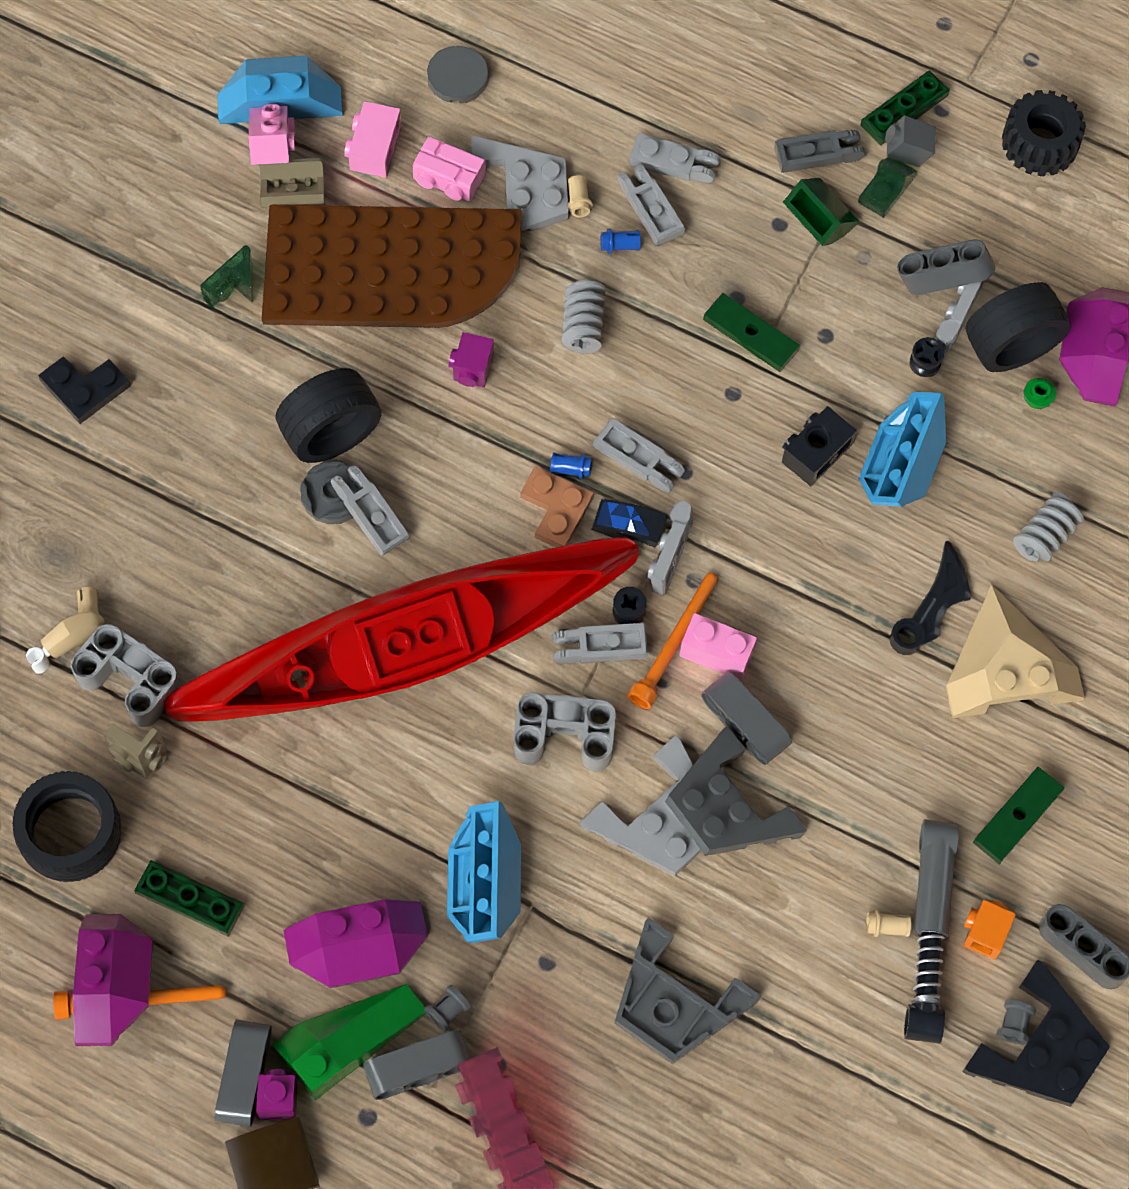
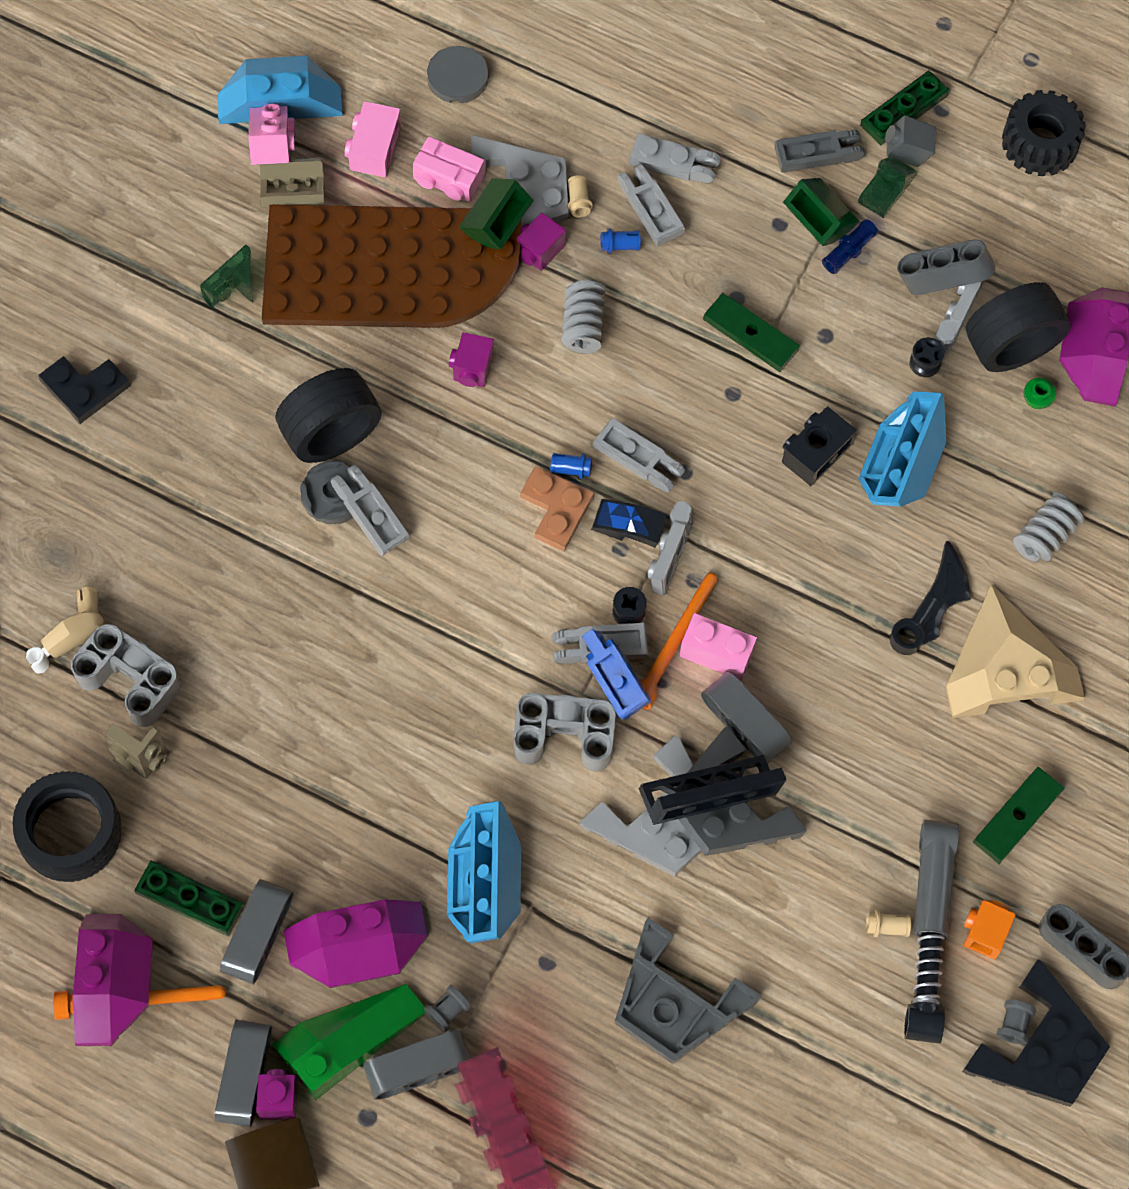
red piece [164,537,639,722] -> none
none -> dark grey beam [220,879,293,985]
none -> dark green brick [459,178,534,250]
none -> magenta brick [517,212,566,271]
none -> hinge [582,629,652,720]
none -> black fence [638,755,787,825]
none -> clear blue pin [822,219,878,274]

